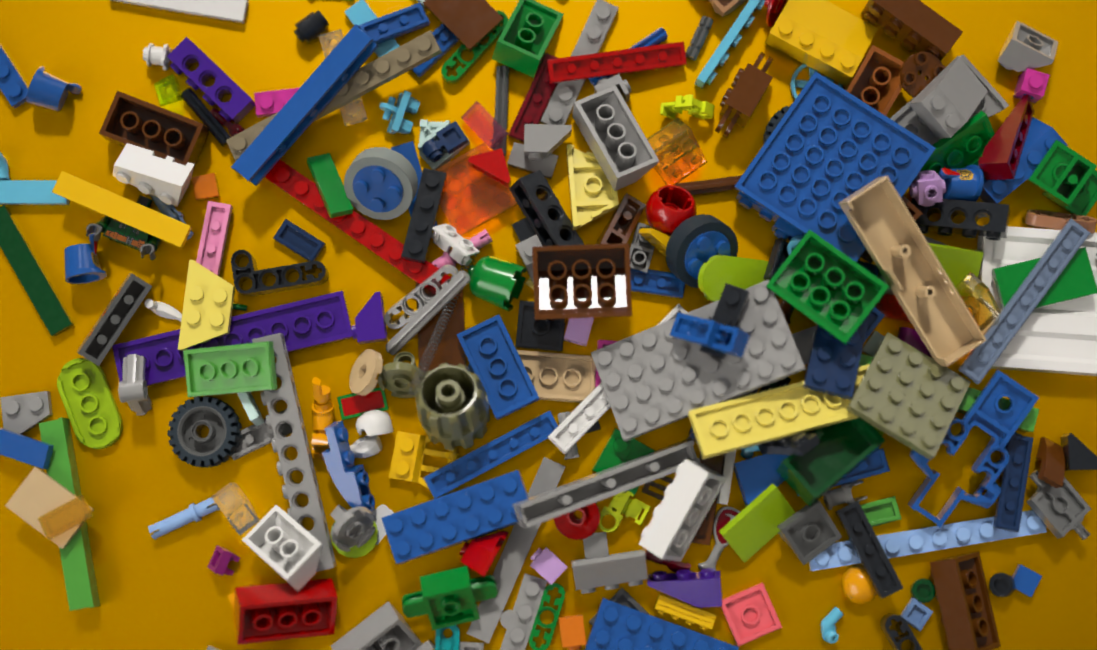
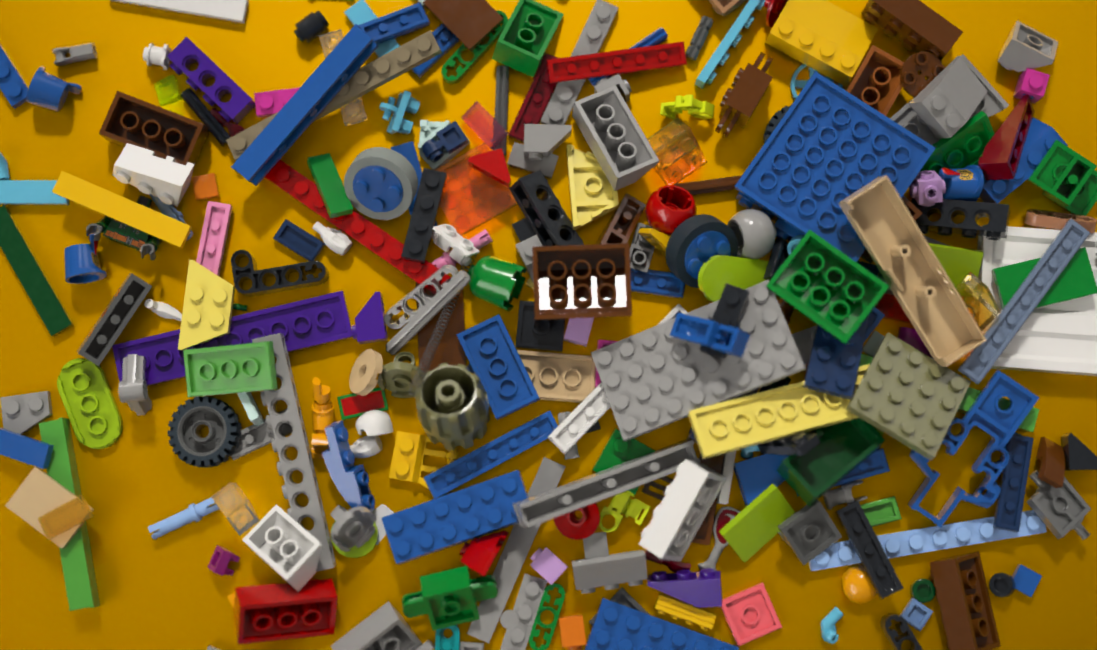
none -> light grey bar [52,42,97,66]
none -> white piece [312,221,352,255]
none -> light grey wheel [727,209,776,259]

